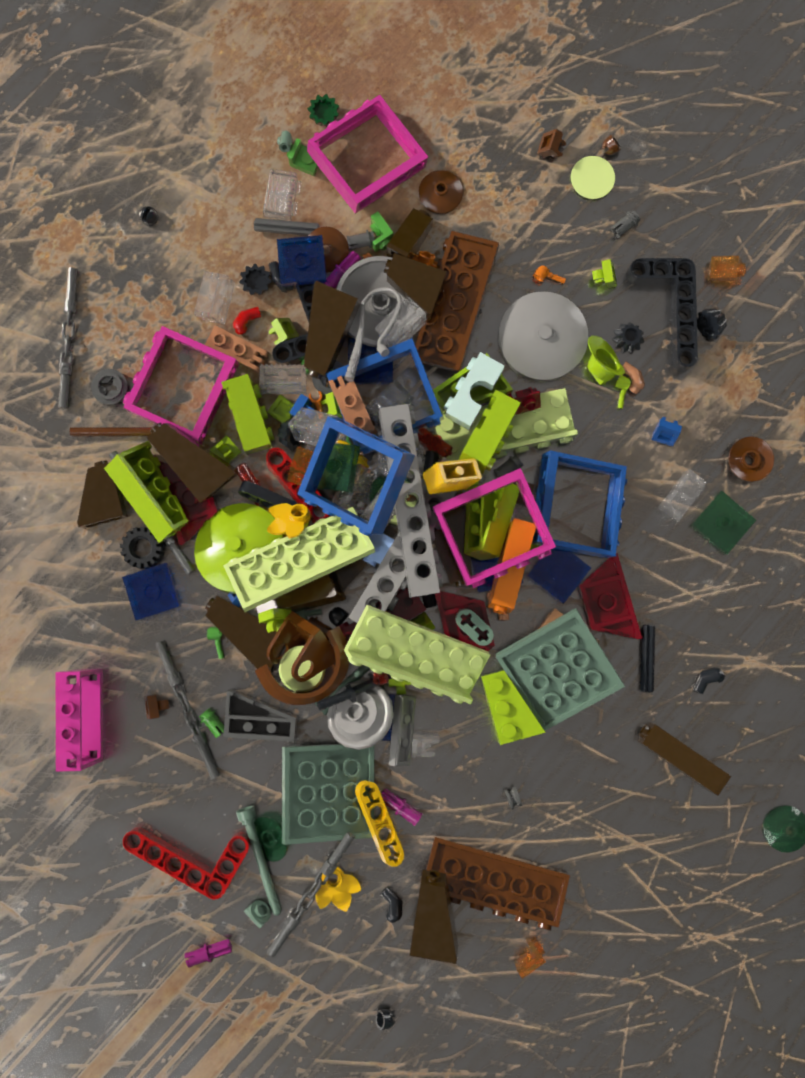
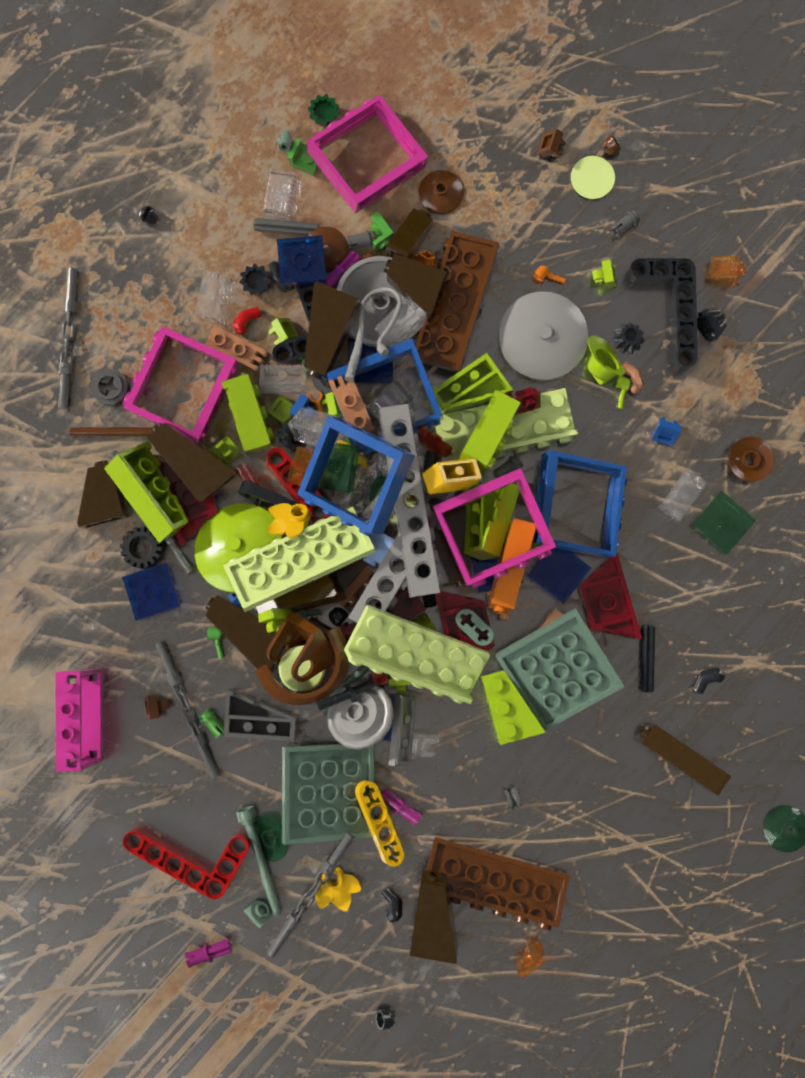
light aqua arch [444,352,505,430] -> none
none -> reddish brown bracket [337,566,383,614]

